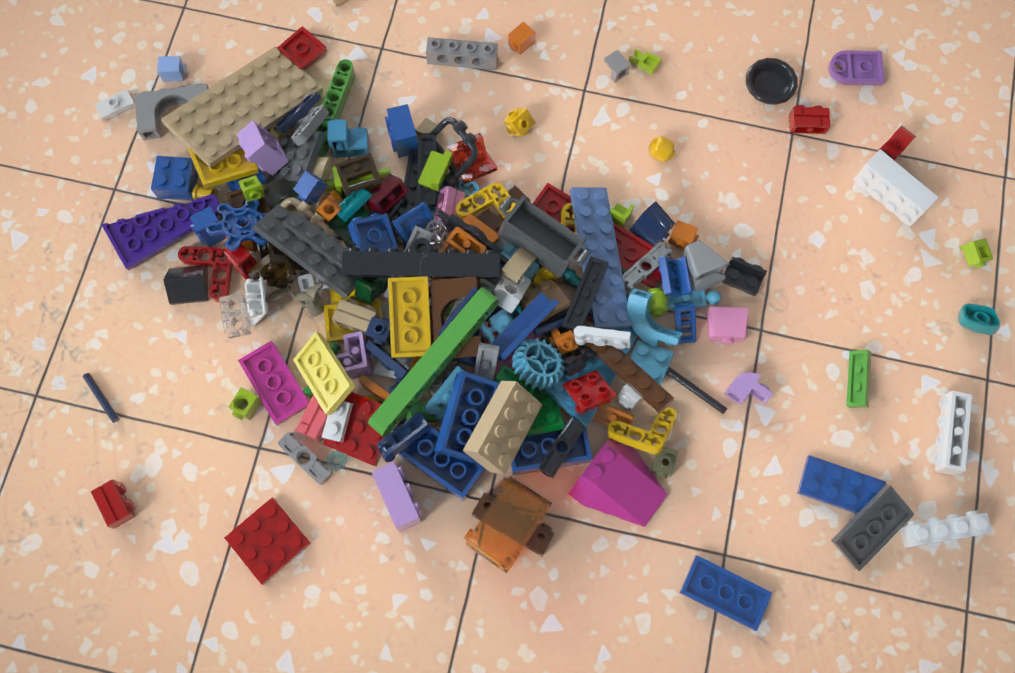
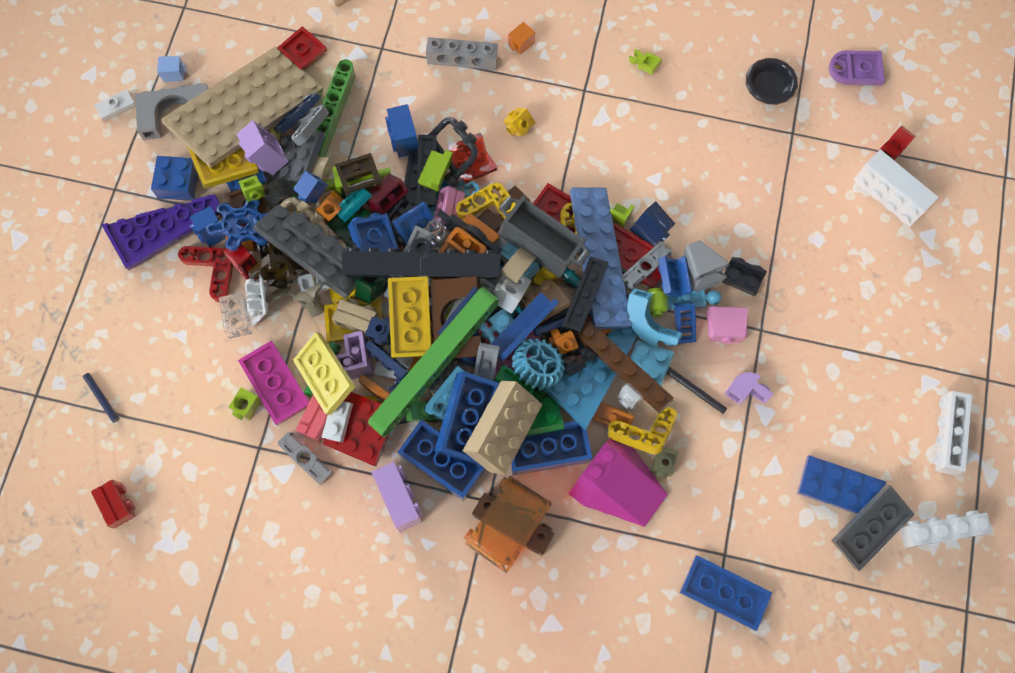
black slope [163,265,208,305] -> none
yellow bush [192,184,217,199] -> none
red plate [224,497,311,585] -> none
clear light blue plate [326,450,347,471] -> none
dark azure brick [328,119,369,158] -> none
dark blue plate [377,411,431,462] -> none
tan tile [415,117,437,135] -> none
black piece [538,417,585,479] -> none
red hinge [562,370,617,414] -> none
white plate [574,326,631,349] -> none
light grey panel [604,50,631,83] -> none
yellow head [648,135,676,163] -> none
orange brick [668,220,699,250] -> none
red brick [789,105,831,134] -> none
bright green plate [846,349,871,408] -> none
teal piece [958,304,1001,335] -> none
lime brick [959,238,993,269] -> none

